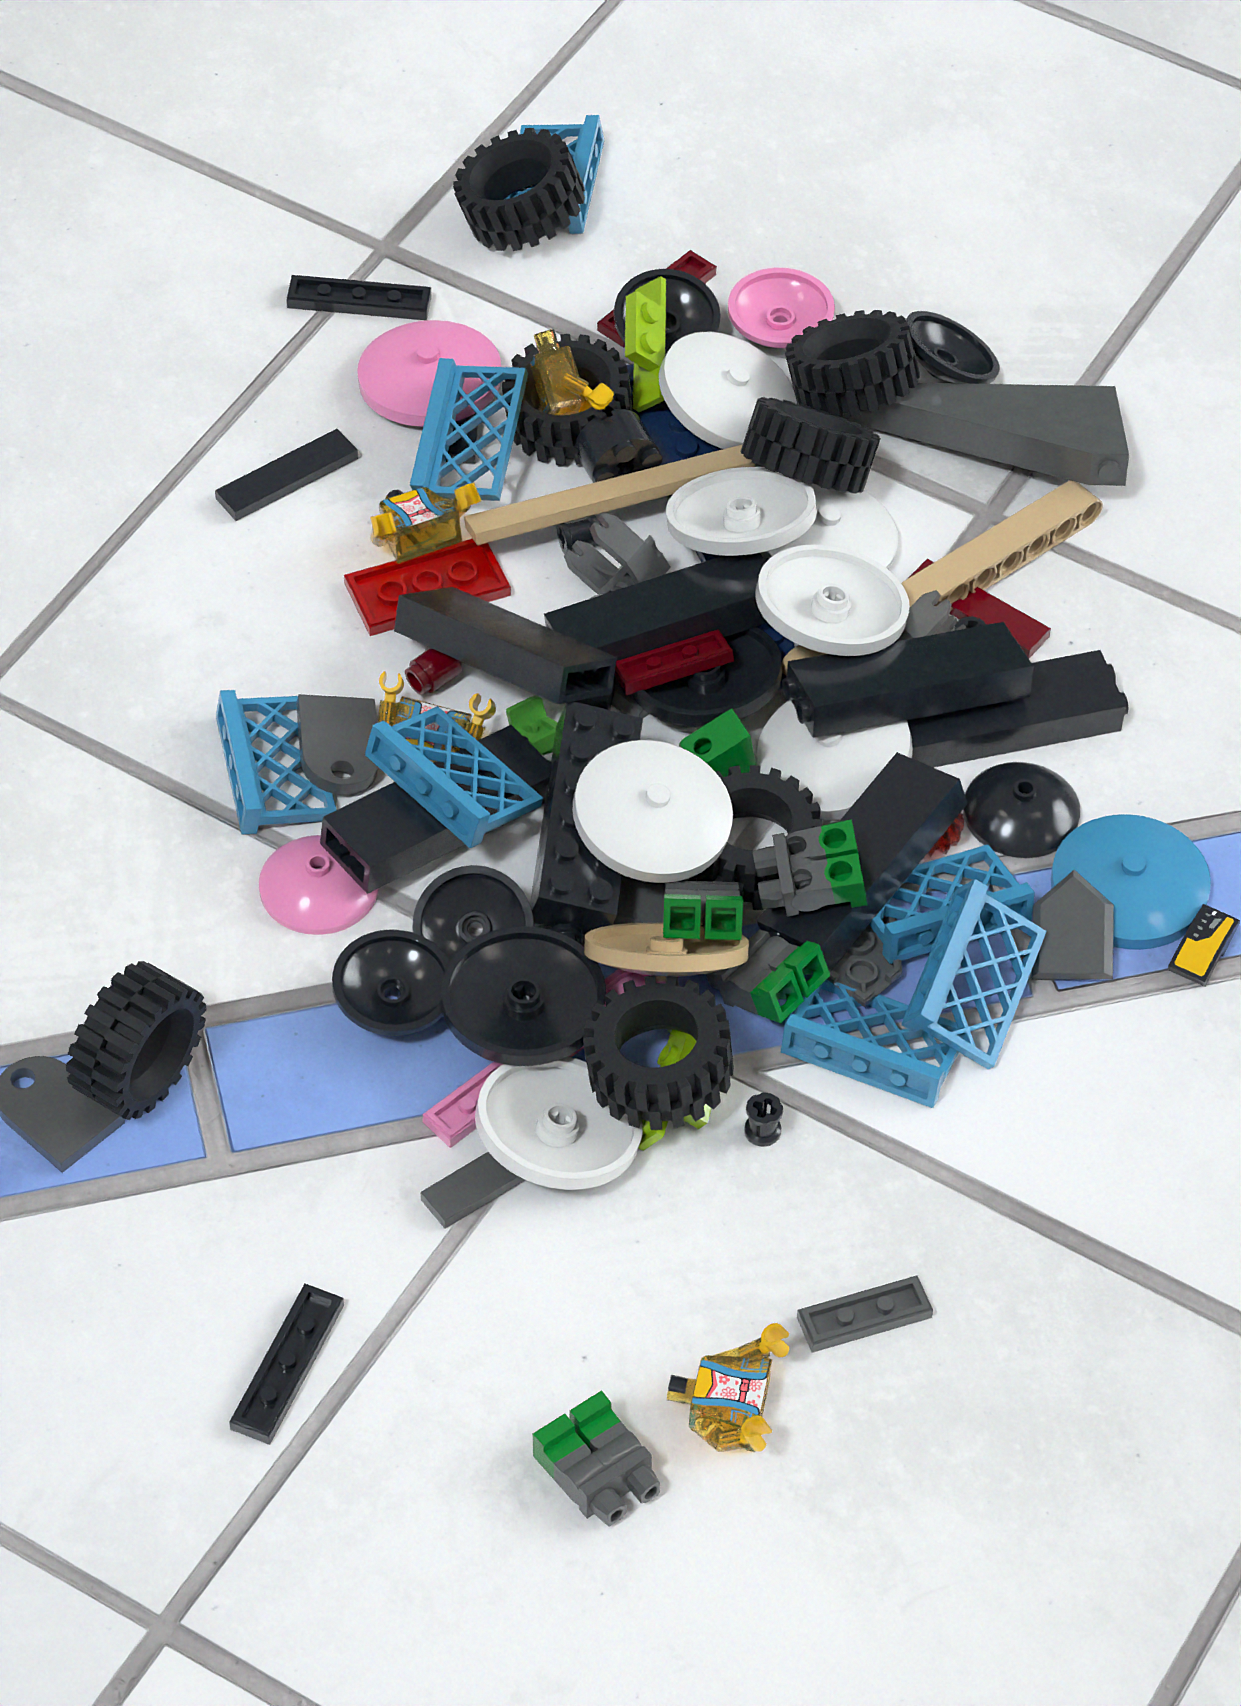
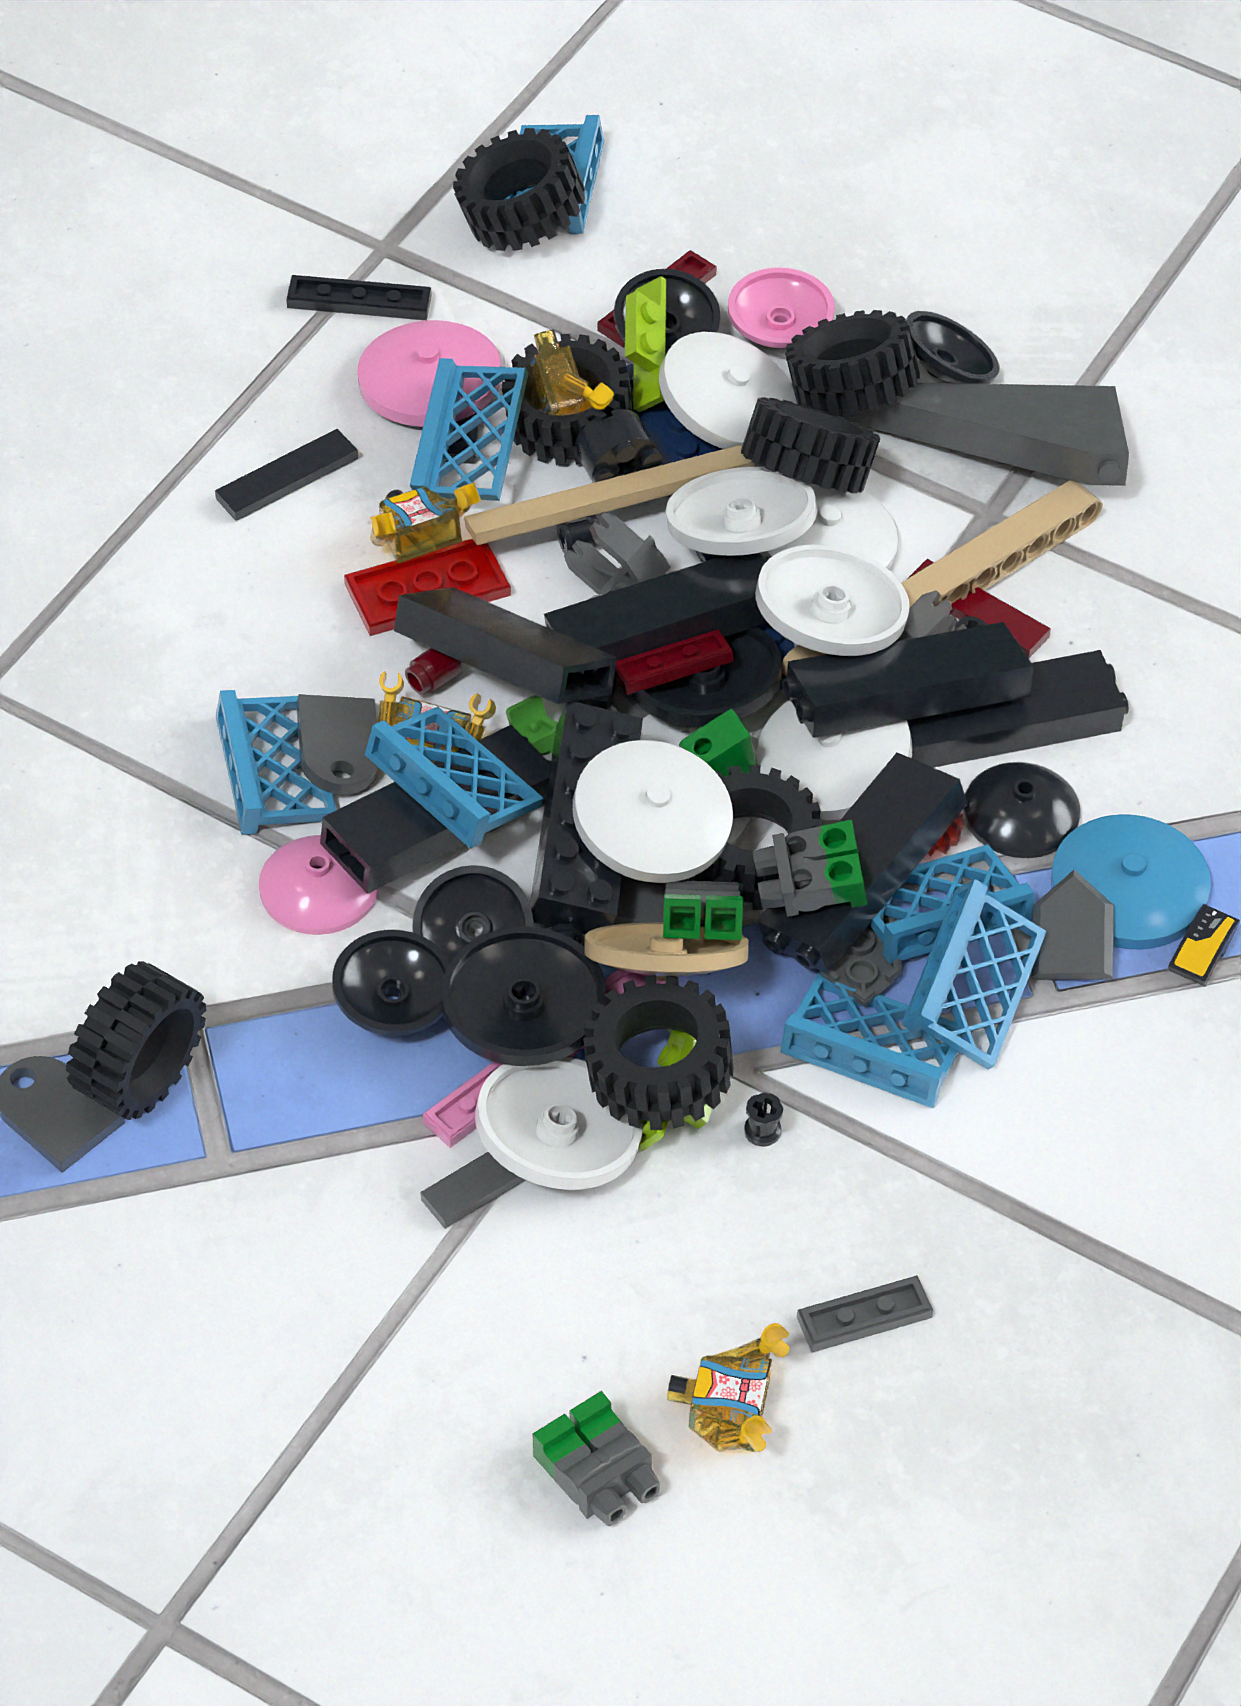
black tile [229,1283,344,1445] -> none
hips [706,929,830,1023] -> none

